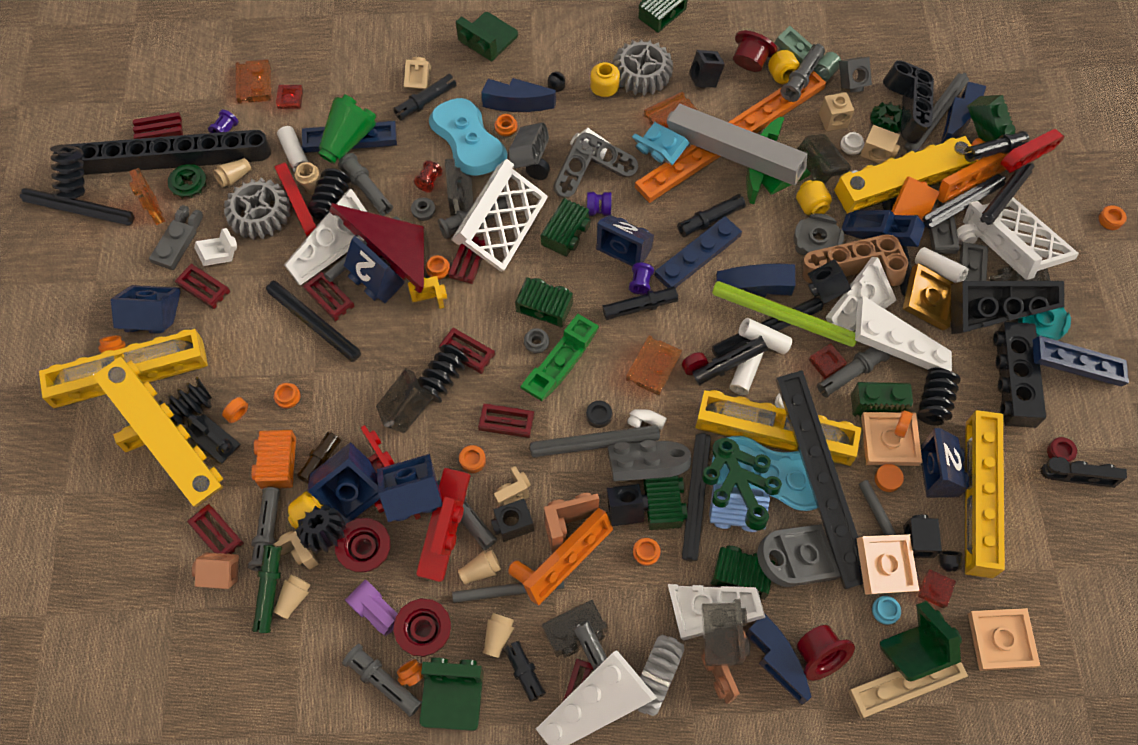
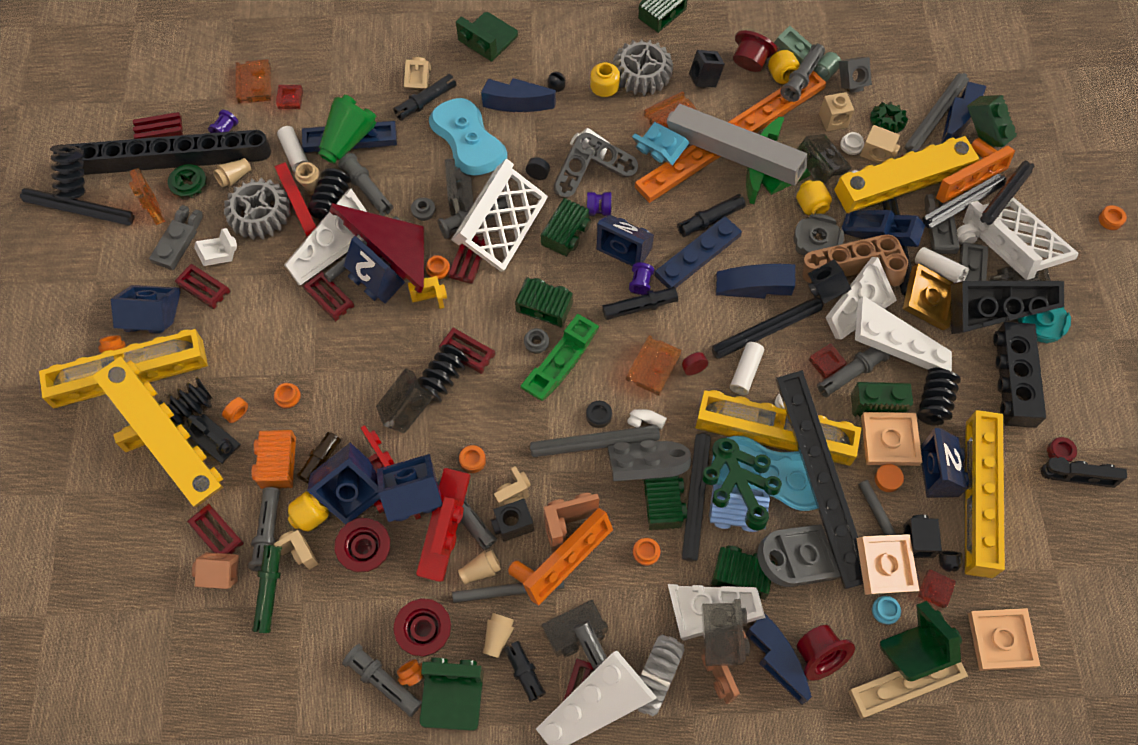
black axle [266,281,361,362] -> none
tan cone [273,574,311,619] -> none
black gear [295,504,346,554] -> none
medium lavender piece [345,579,398,637] -> none
clear red bush [413,160,443,192] -> none
dark red tile [478,403,535,438] -> none
orange plate [494,114,518,136] -> none
dark grey beam [509,122,549,169] -> none
black brick [607,484,648,527] -> none
black pin [692,335,768,386] -> none
lime axle [712,281,857,347] -> none
white piece [739,318,792,355] -> none
black beam [883,60,934,144] -> none
orange piece [891,176,940,222] -> none
orange tile [894,410,913,438] -> none
black pin [964,131,1029,162] -> none
red beam [1000,128,1065,173] -> none
dark blue plate [1032,336,1129,387] -> none

